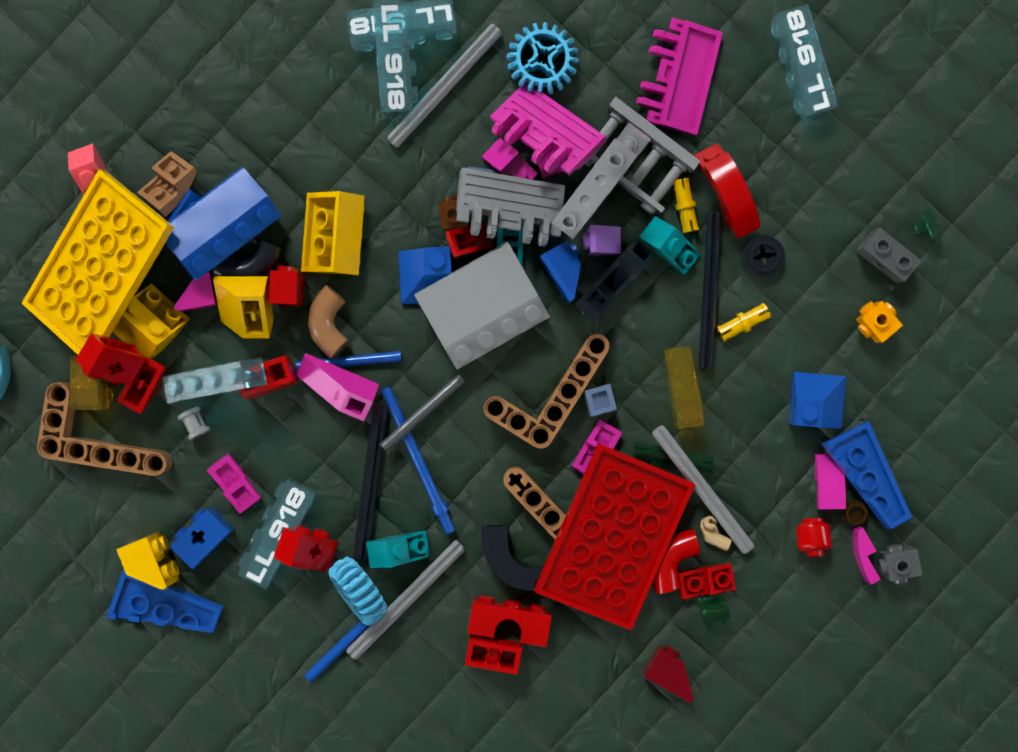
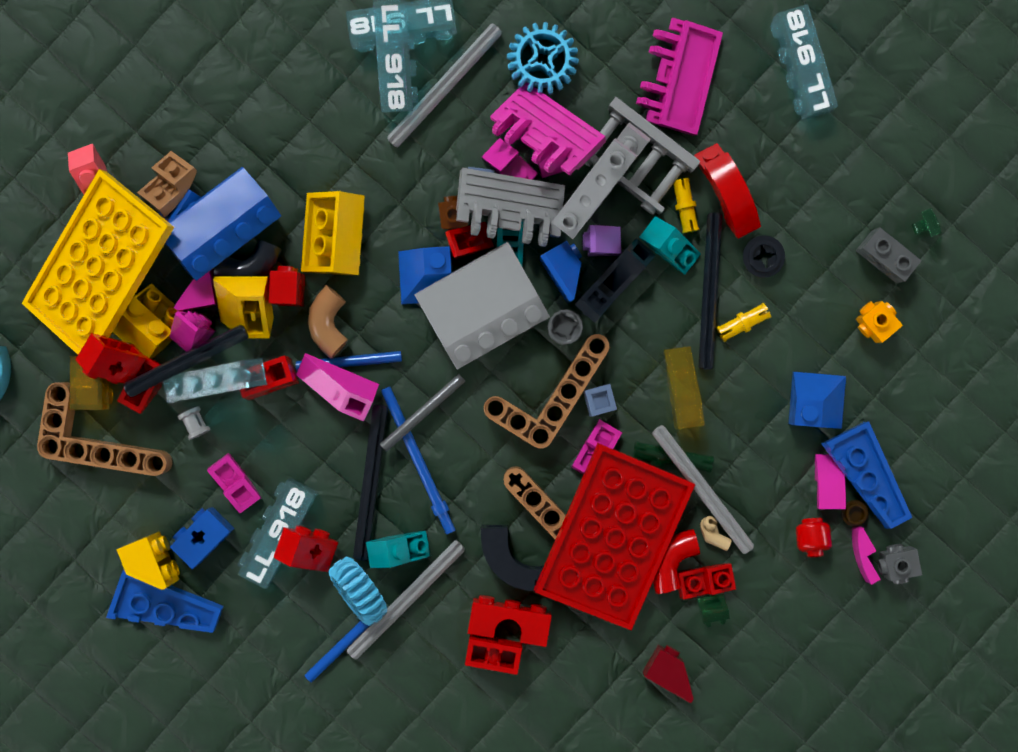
none -> black axle [123,325,249,397]
none -> dark pink slope [169,311,215,352]
none -> dark grey wheel [547,309,583,345]

